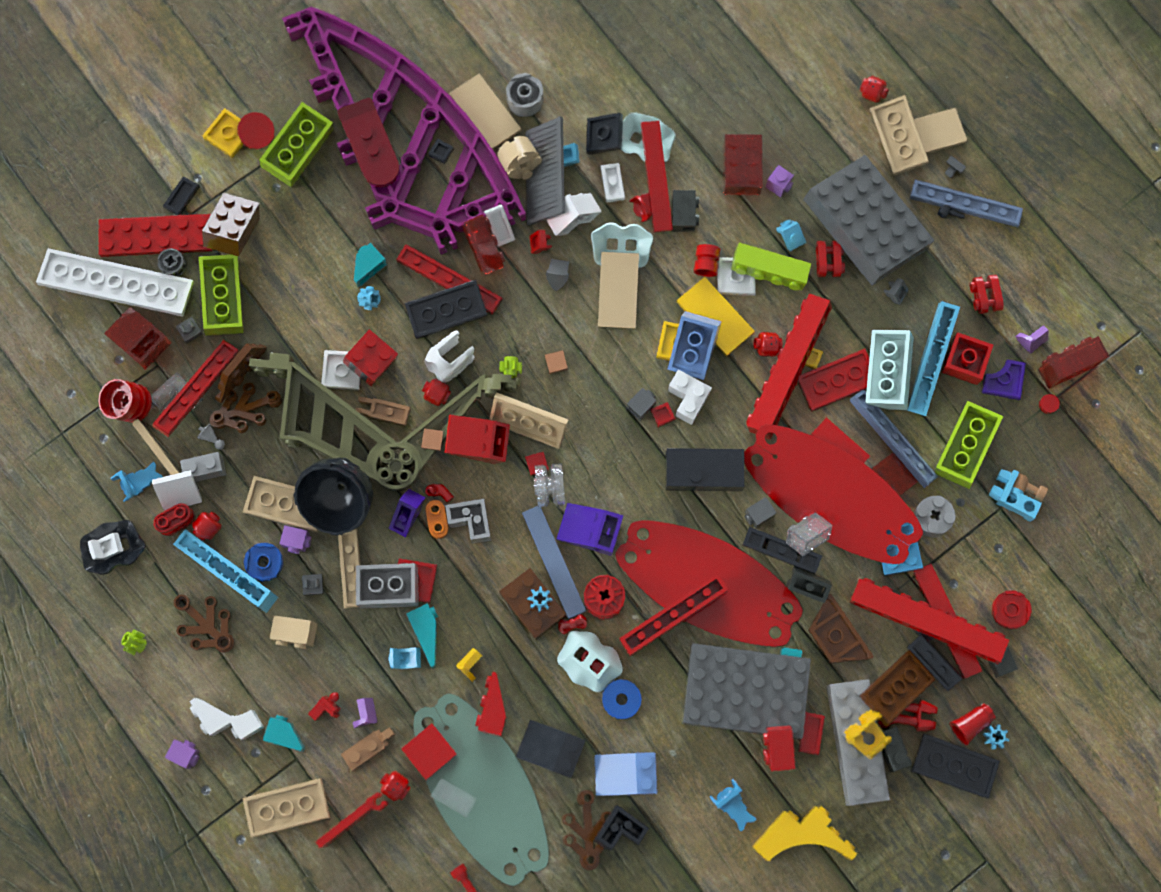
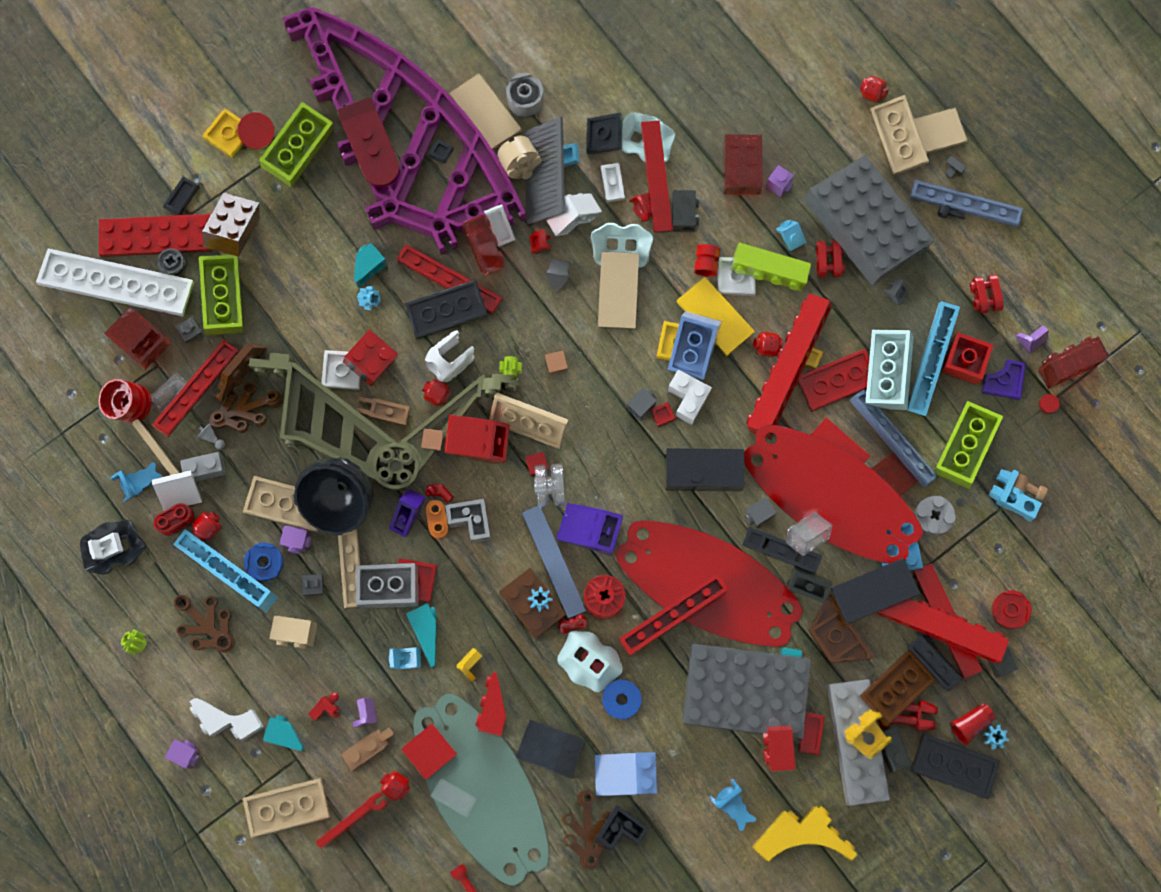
none -> black tile [831,558,920,625]

